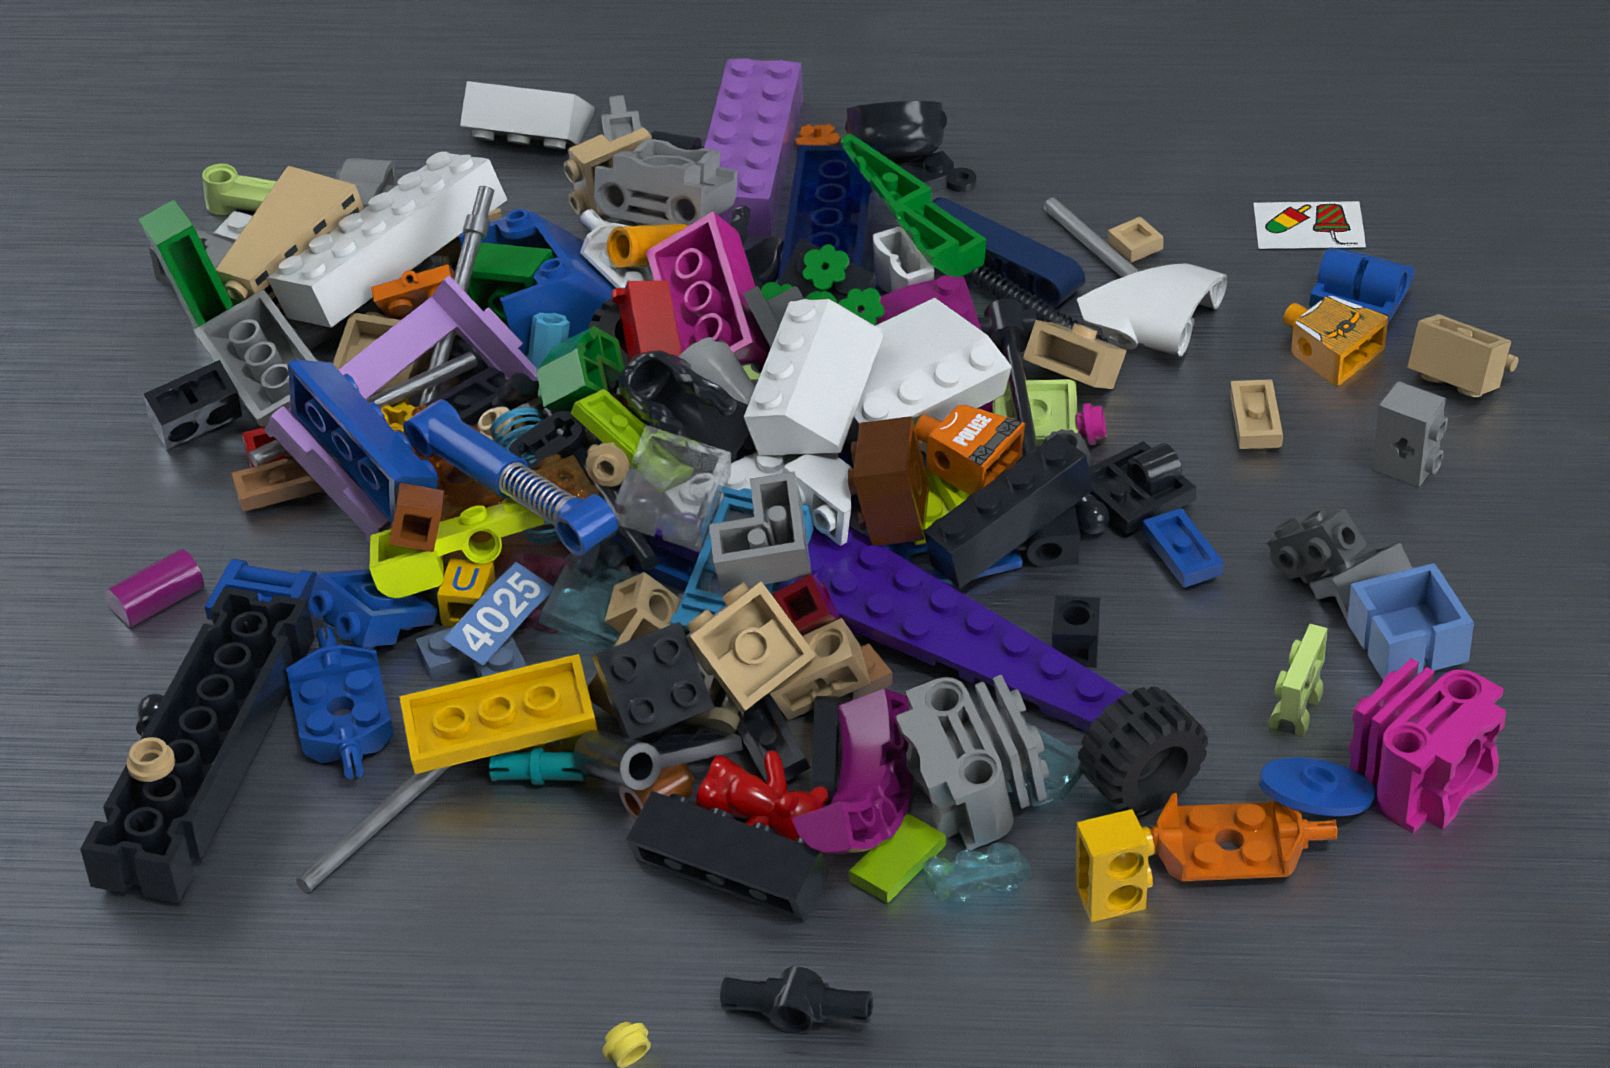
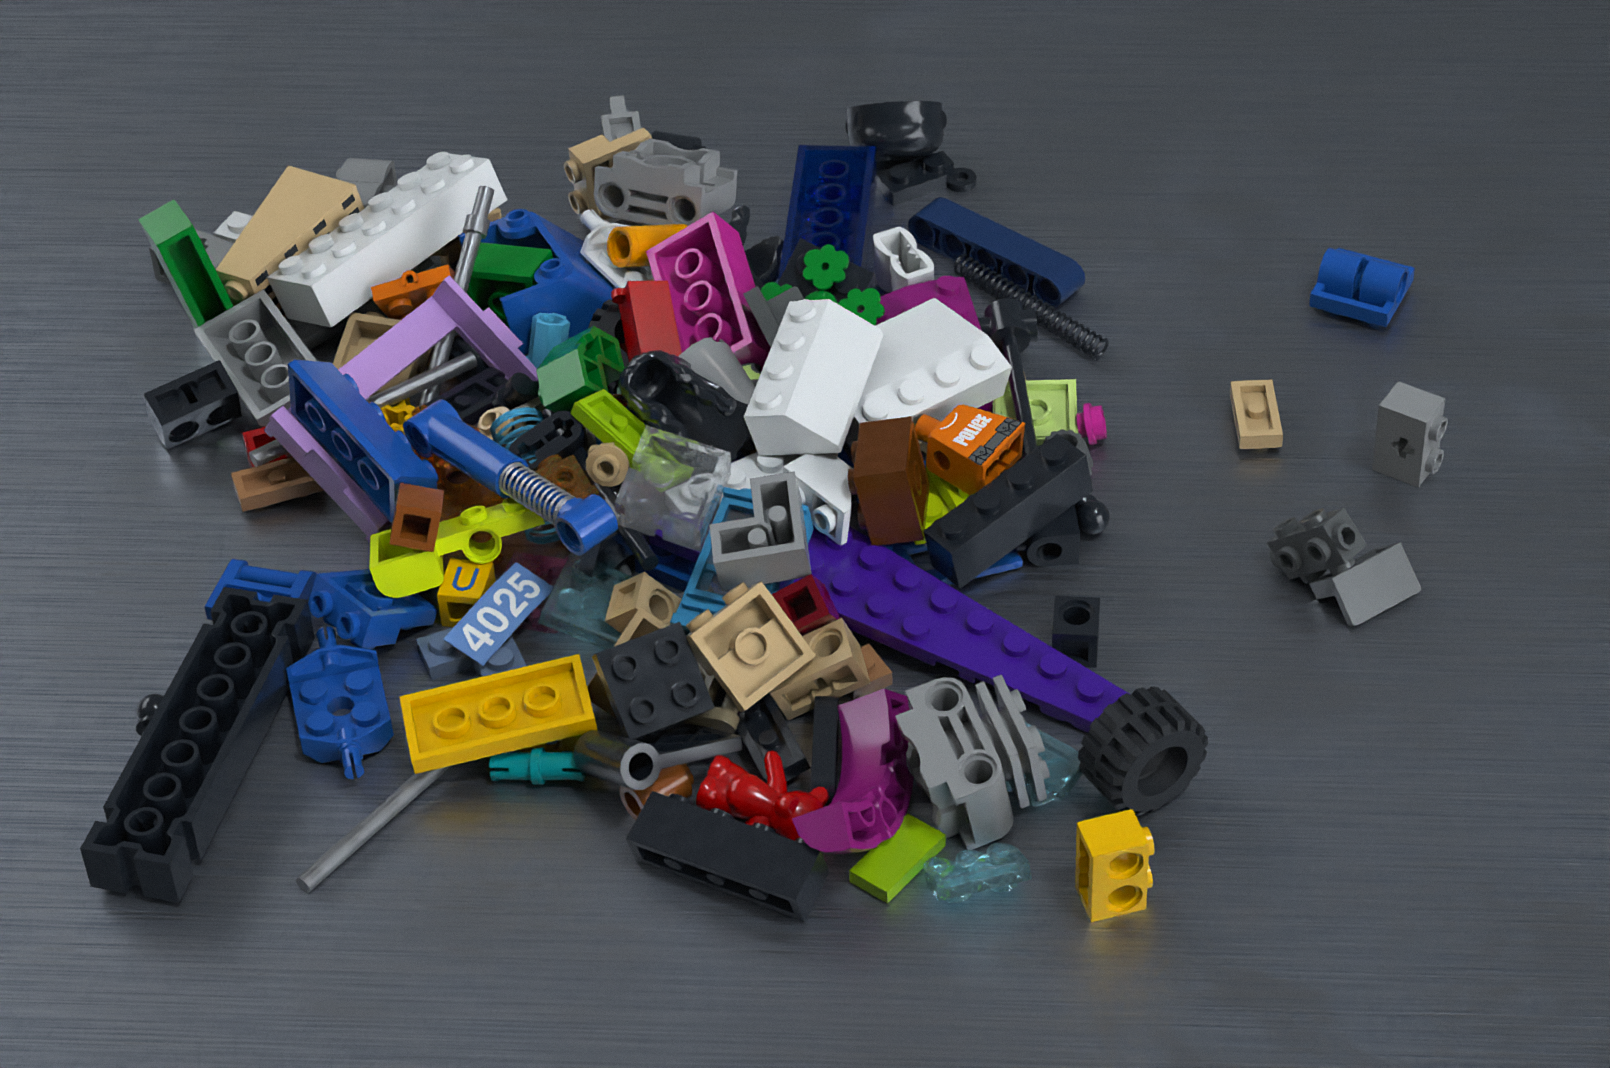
magenta brick [105,549,205,628] -> none
tan plate [126,737,175,782] -> none
yellowish green piece [202,164,277,215] -> none
white slope [460,81,595,150] -> none
light yellow plate [602,1021,651,1068] -> none
medium lavender brick [704,58,803,236] -> none
black pin [720,966,873,1034] -> none
orange plant [795,123,842,154] -> none
green wedge [840,133,987,277] -> none
tan brick [1022,320,1127,389] -> none
light grey bar [1044,198,1195,327] -> none
white panel [1077,264,1227,357] -> none
black plate [1089,441,1197,534] -> none
tan plate [1108,217,1164,263] -> none
blue plate [1142,508,1224,588] -> none
orange plate [1149,793,1338,881] -> none
white sticker [1253,201,1366,249] -> none
blue piece [1258,757,1375,816] -> none
yellowish green plate [1268,624,1328,737] -> none
light orange torso [1283,296,1388,387] -> none
medium blue piece [1347,563,1474,680] -> none
dark pink piece [1348,658,1507,834] -> none
tan brick [1407,314,1518,397] -> none

